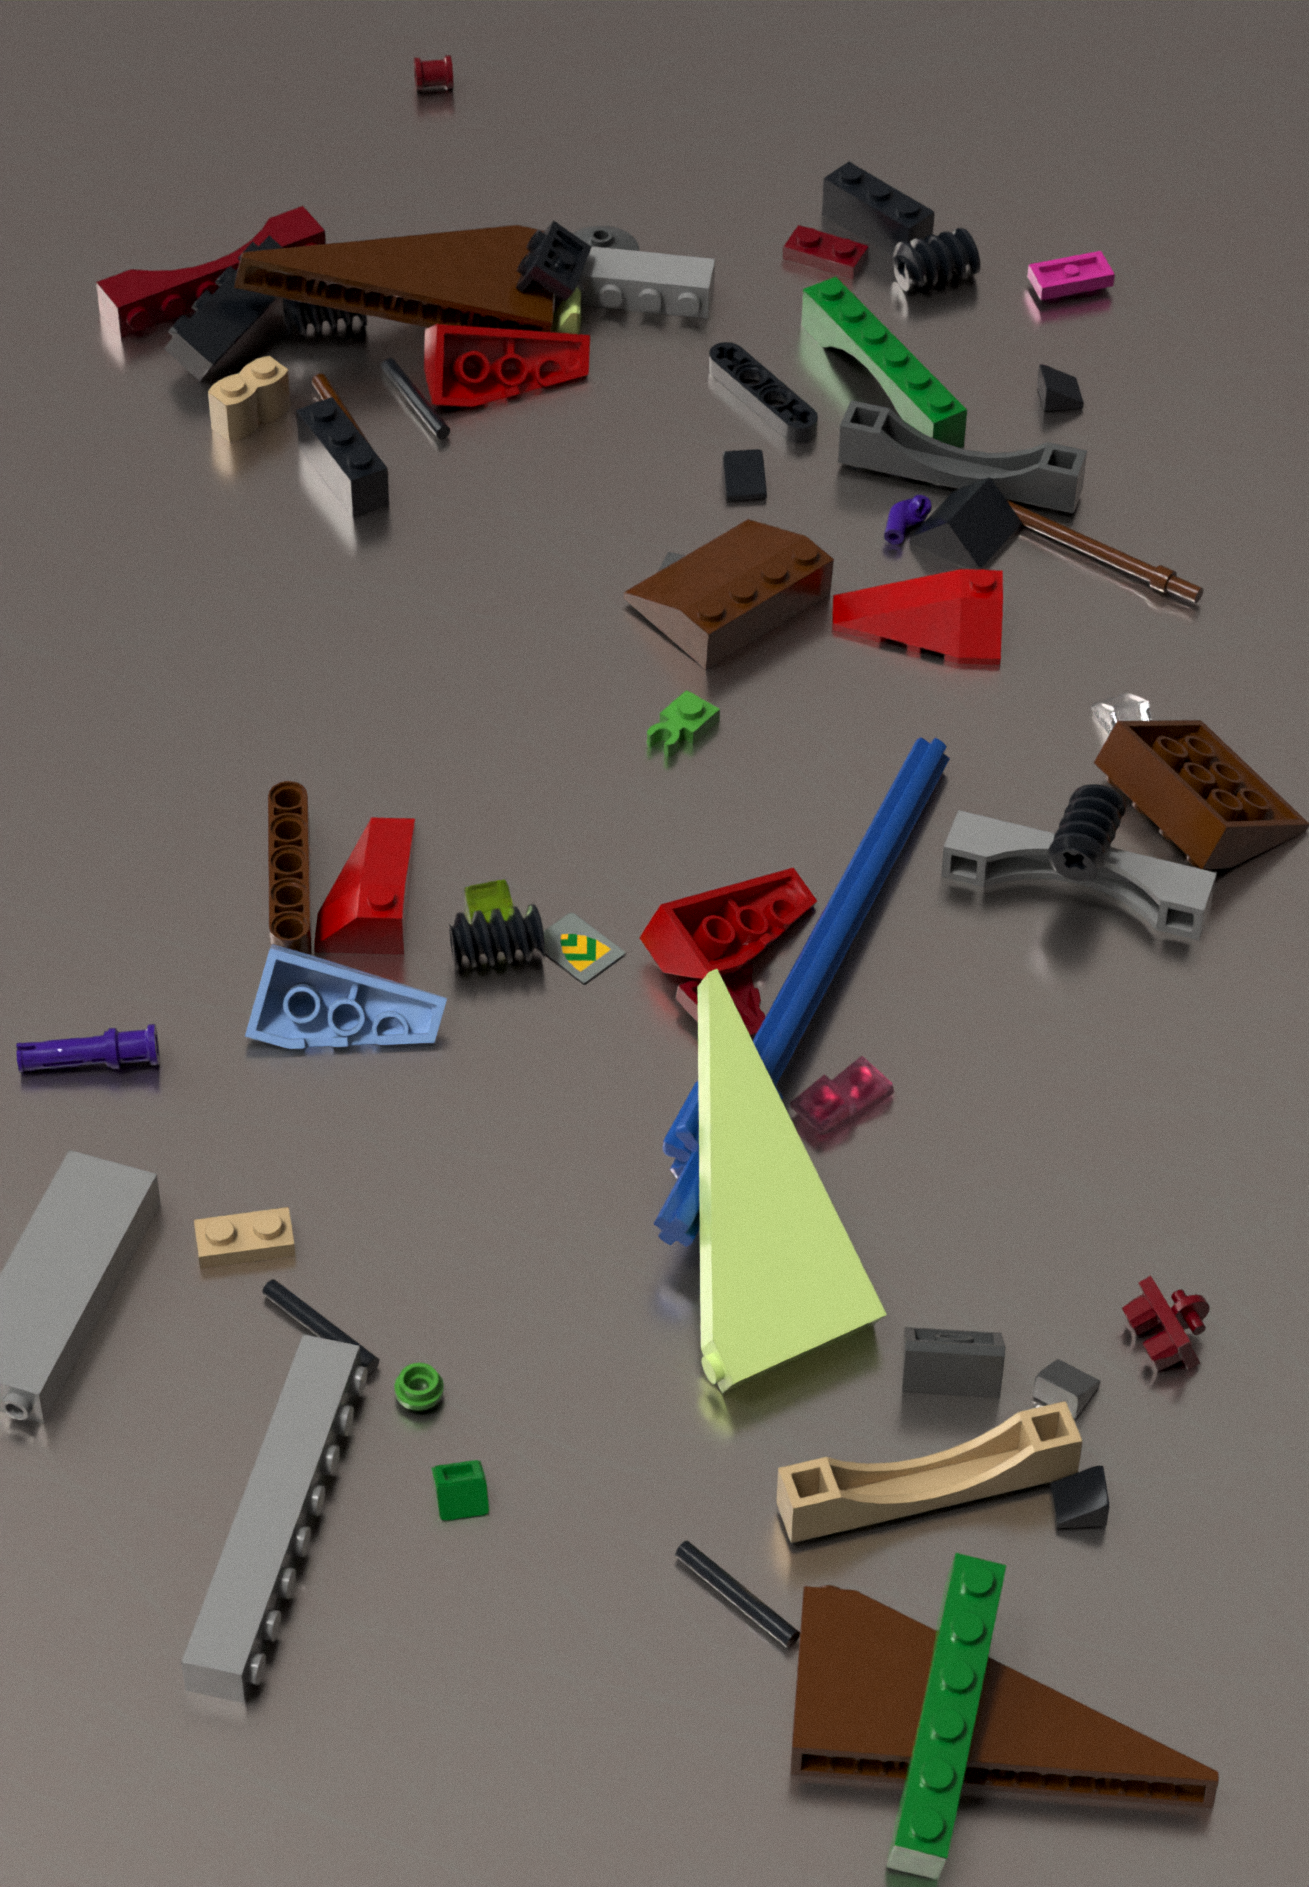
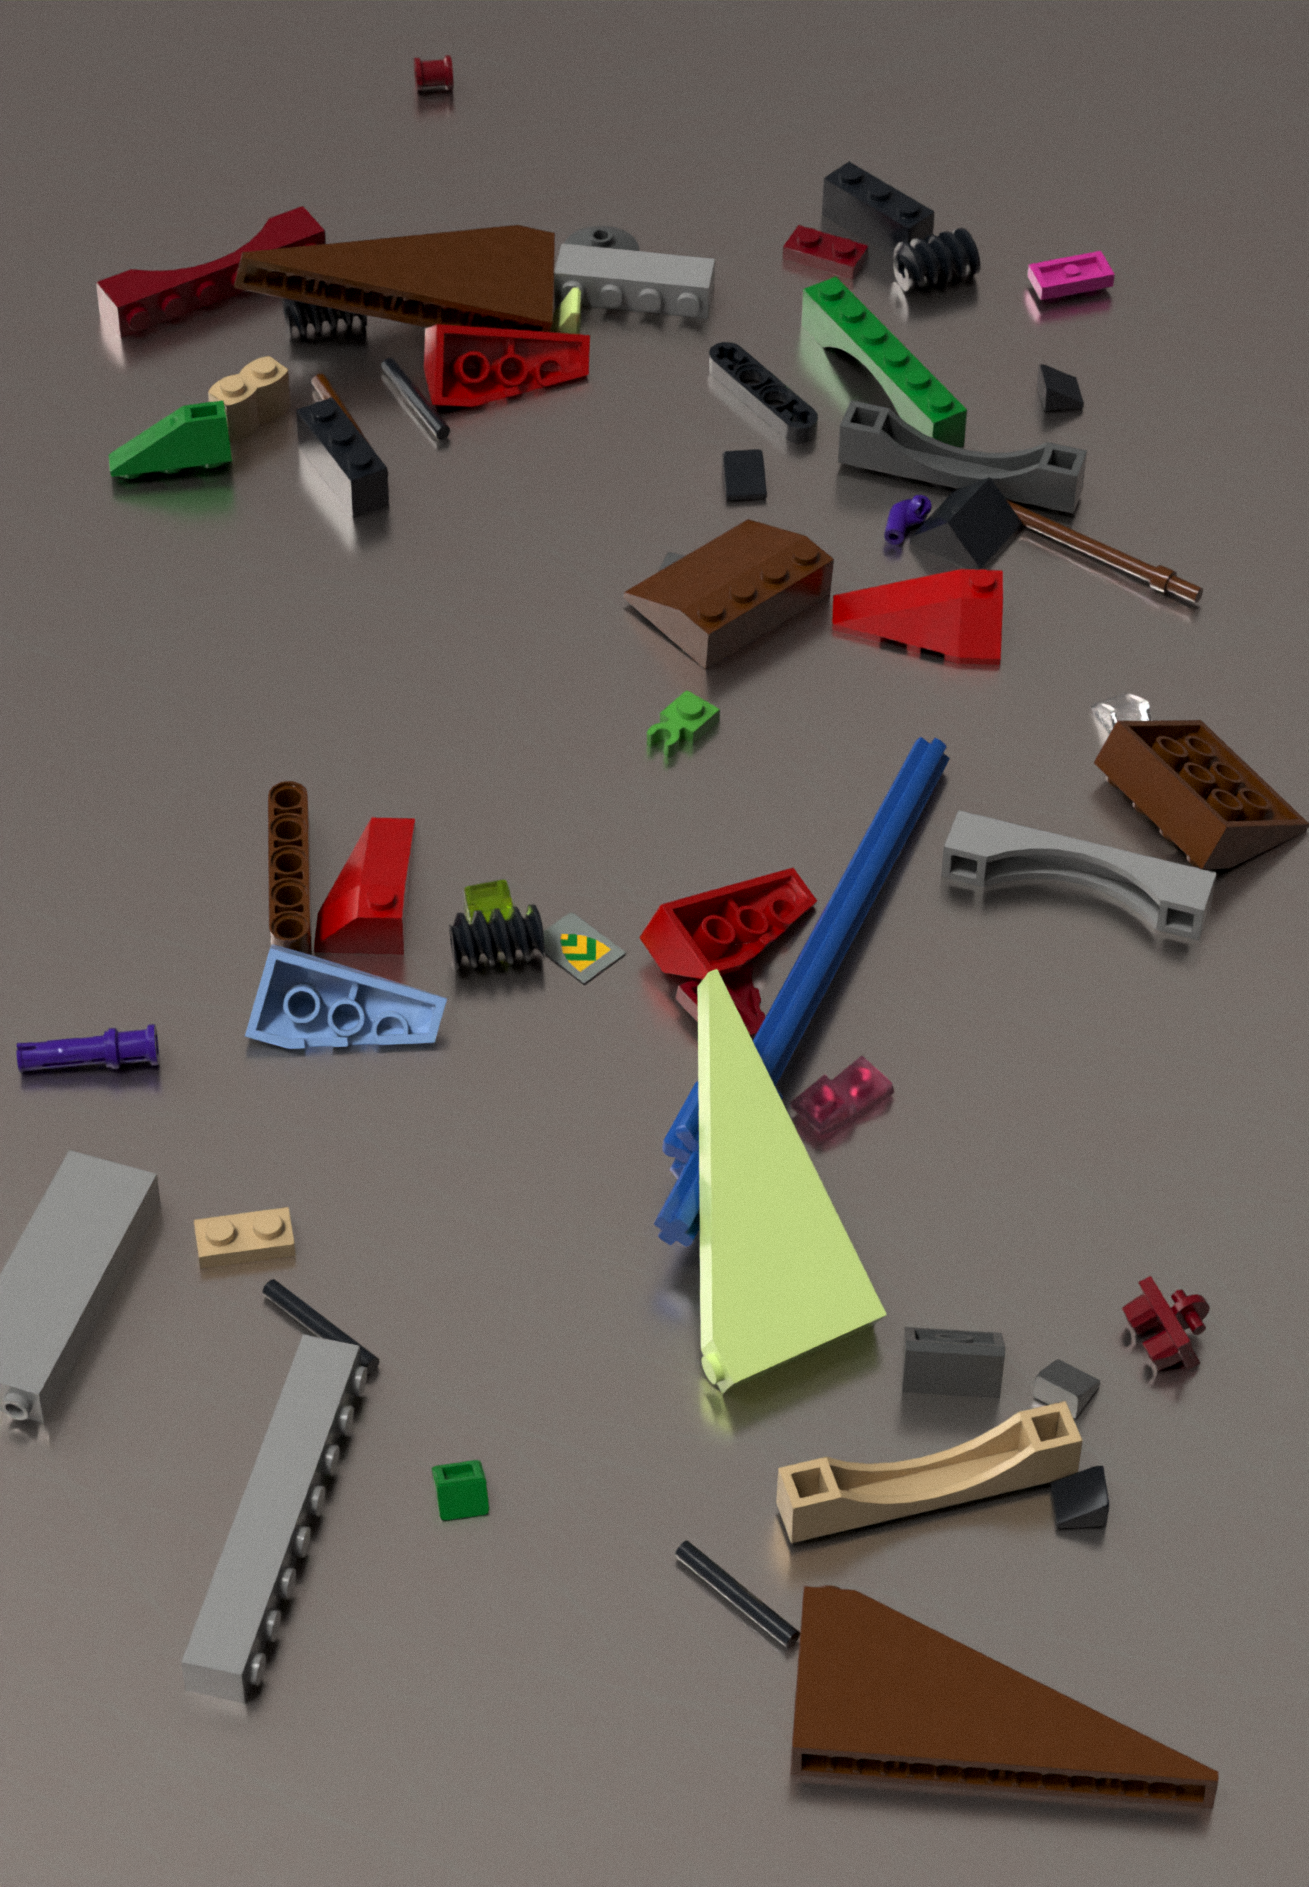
black brick [164,235,283,381] -> none
bright green plate [394,1363,444,1410] -> none
black bracket [515,220,592,301] -> none
green arch [886,1553,1007,1880] -> none
black piece [1048,784,1126,881] -> none
none -> green slope [108,400,232,479]

